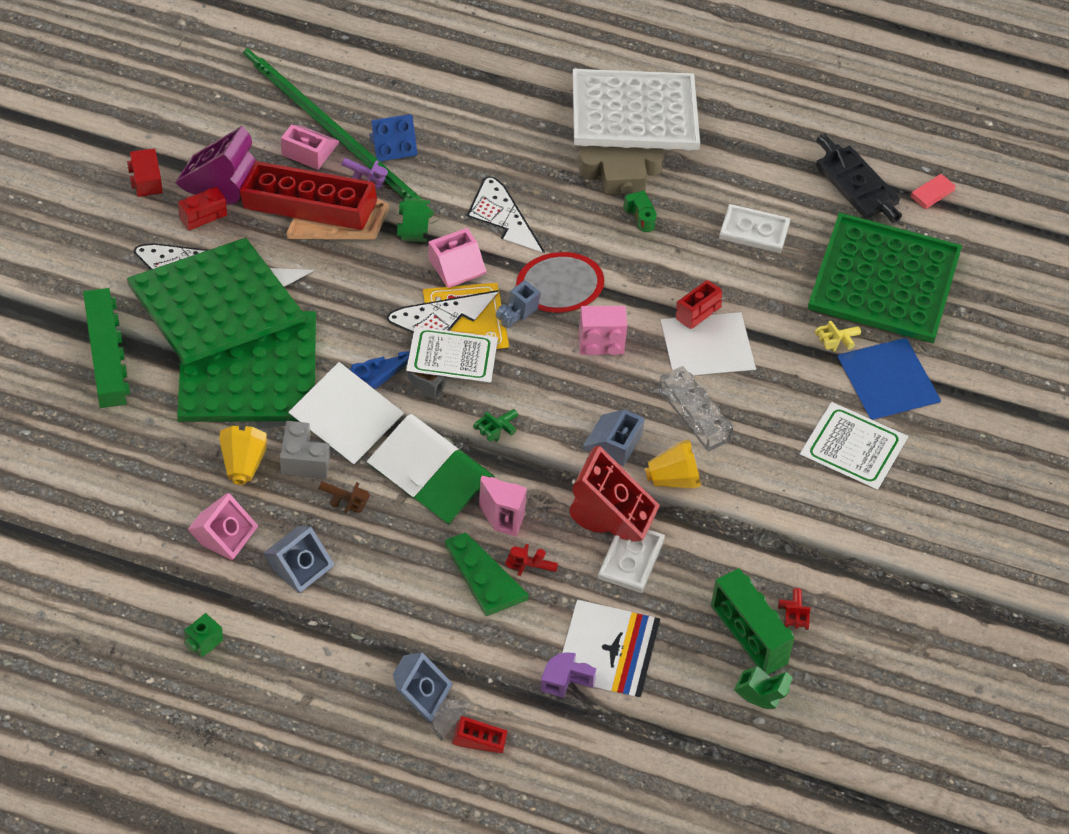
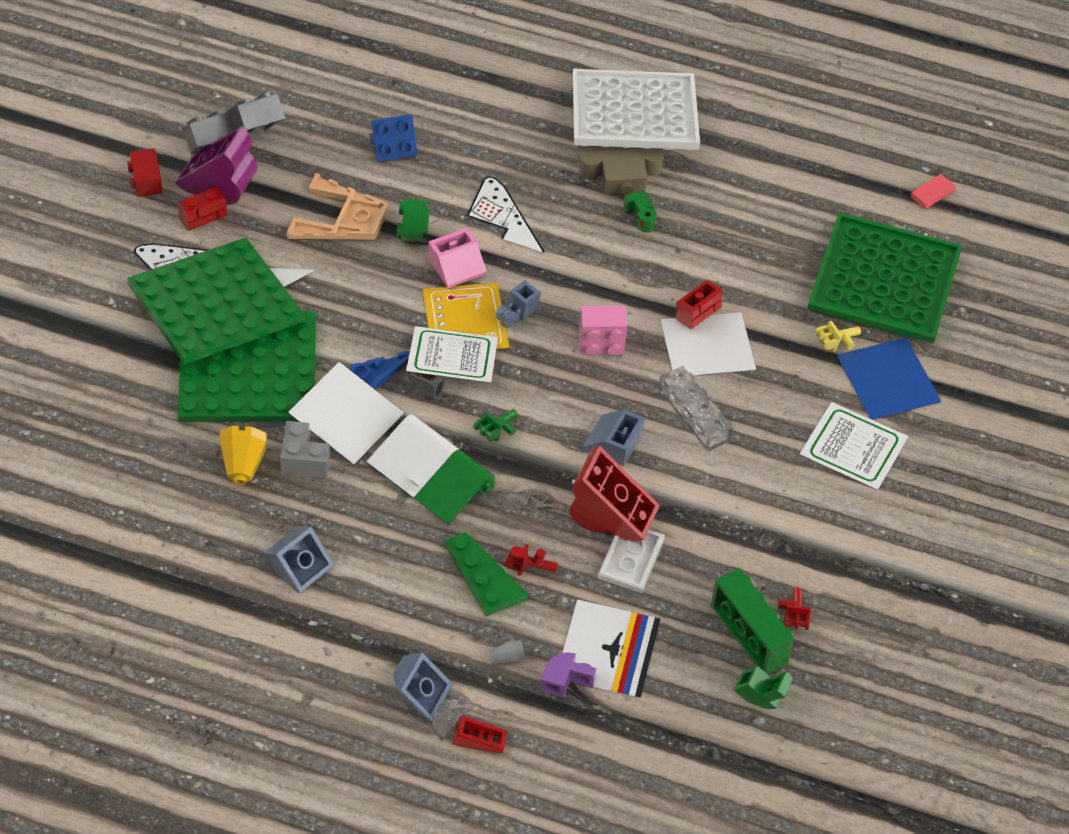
green brick [83,288,130,408] -> none
green brick [184,613,223,658] -> none
bright pink slope [187,493,258,560] -> none
red brick [239,161,378,230] -> none
green axle [243,48,434,218] -> none
bright pink slope [281,124,339,170] -> none
reddish brown arm [318,481,370,513] -> none
medium lavender arm [341,158,388,189] -> none
white sticker [387,290,499,333] -> none
bright pink slope [479,476,527,537] -> none
flat silver sticker [516,252,605,313] -> none
yellow cone [645,439,701,489] -> none
white tile [719,204,791,253] -> none
black plate [816,133,902,223] -> none
none -> flat silver brick [182,92,285,153]
none -> light grey cone [489,639,526,664]

